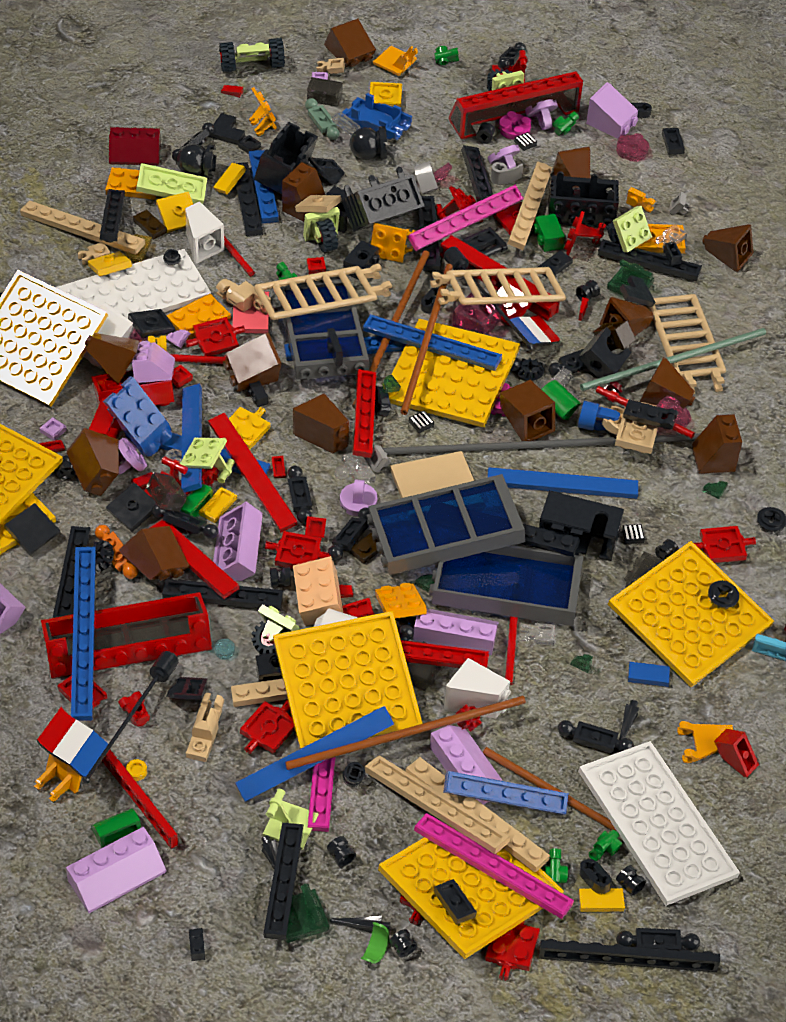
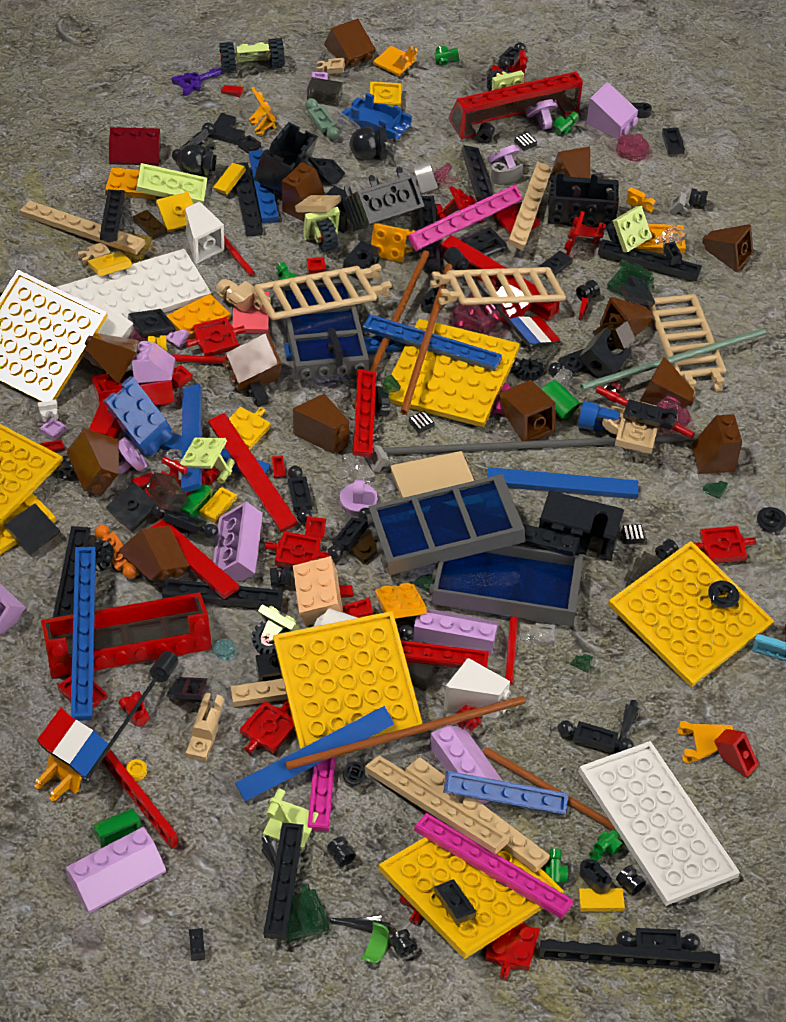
black plate [163,249,181,265] -> none
dark pink plate [498,111,531,140] -> none
green brick [532,214,565,252] -> none
blue tile [628,662,670,687] -> none
none -> white tile [38,400,59,422]
none -> dark purple piece [171,67,222,96]
none -> black wheel [689,188,708,208]

